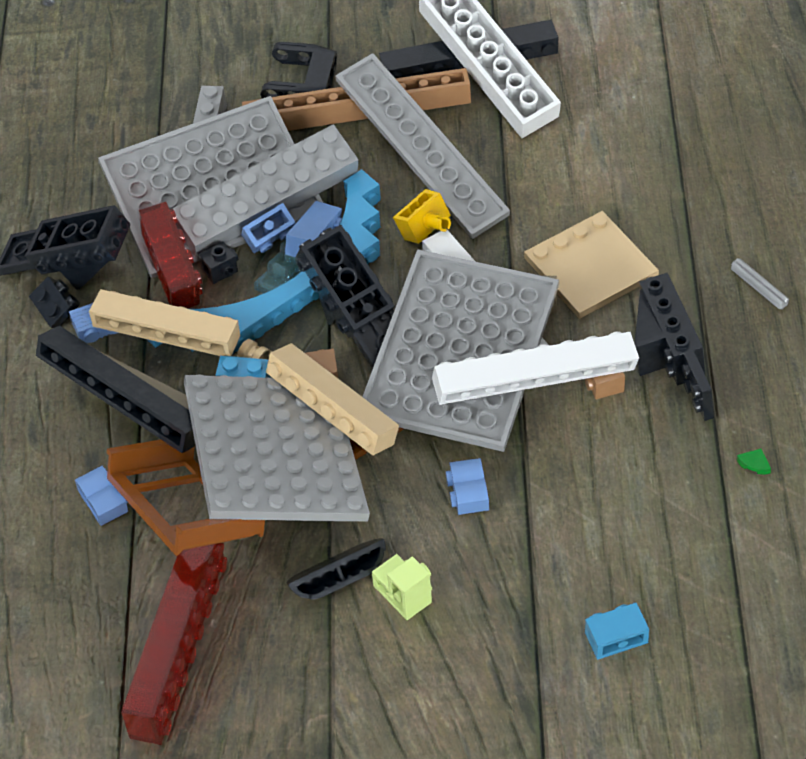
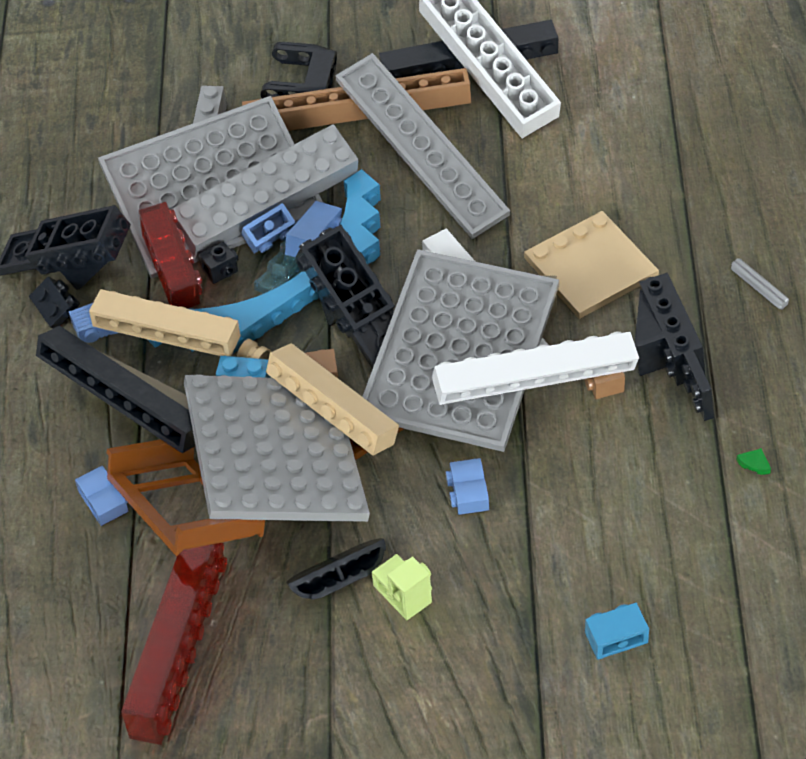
yellow brick [393,189,451,244] -> none

